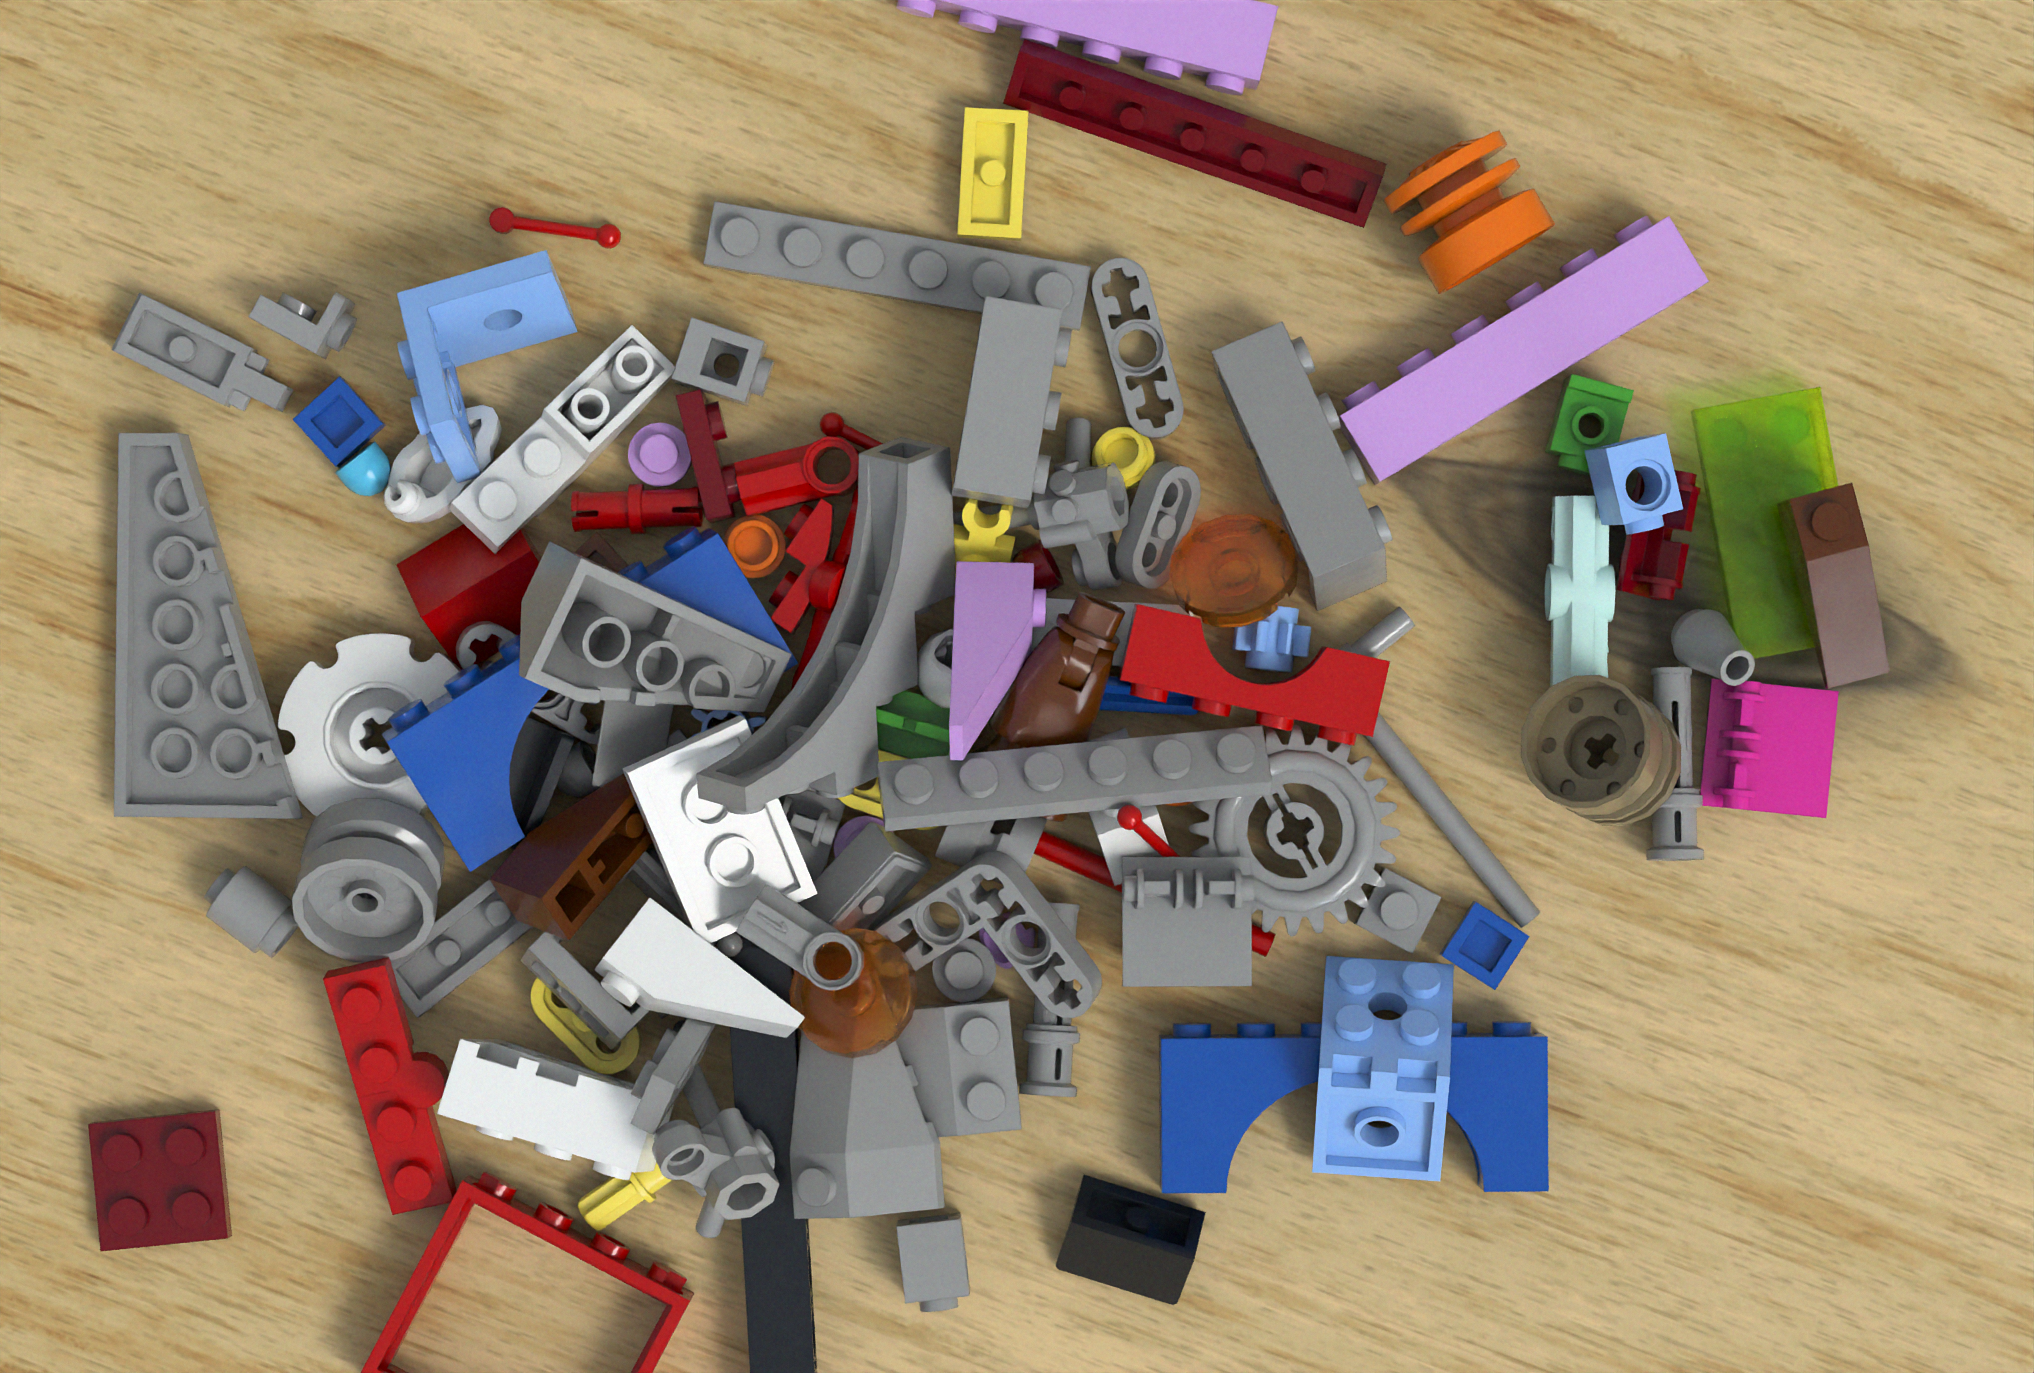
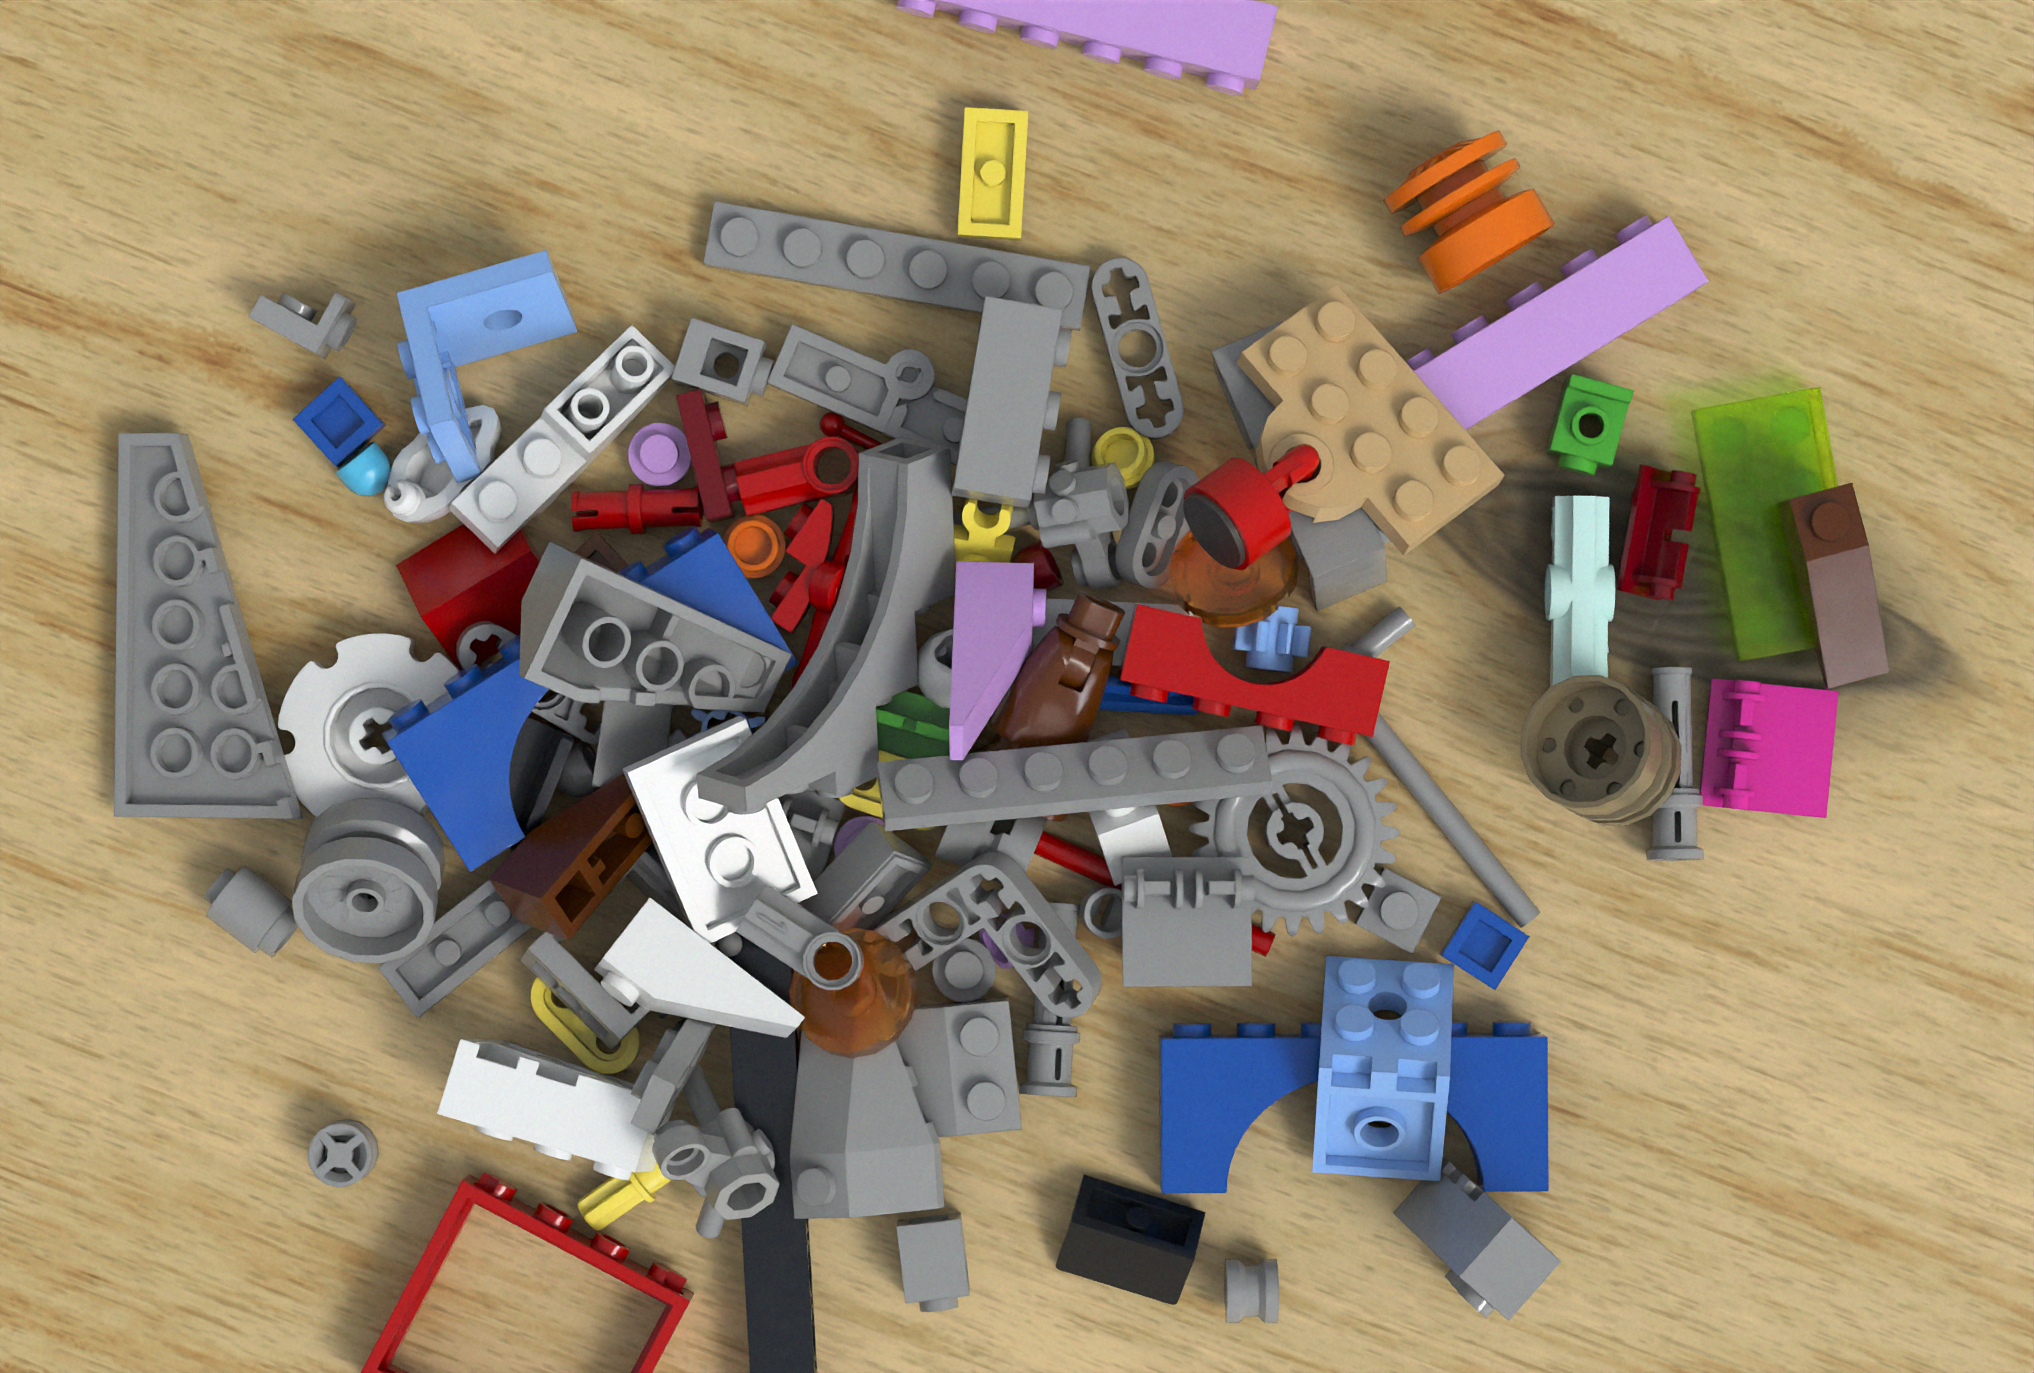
dark red plate [88,1109,232,1252] -> none
light grey hinge [111,293,294,412] -> none
red hinge [323,957,457,1215] -> none
red hinge [489,207,621,249] -> none
dark red plate [1003,39,1387,228] -> none
red hinge [1117,805,1181,857] -> none
light blue brick [1584,433,1683,534] -> none
light grey cone [1671,609,1755,686] -> none
none -> light grey wheel [308,1119,379,1187]
none -> light grey hinge [767,324,967,466]
none -> light grey hinge [1079,885,1122,939]
none -> tan plate [1183,284,1504,570]
none -> light grey wheel [1224,1259,1279,1323]
none -> light grey wedge [1393,1156,1561,1321]

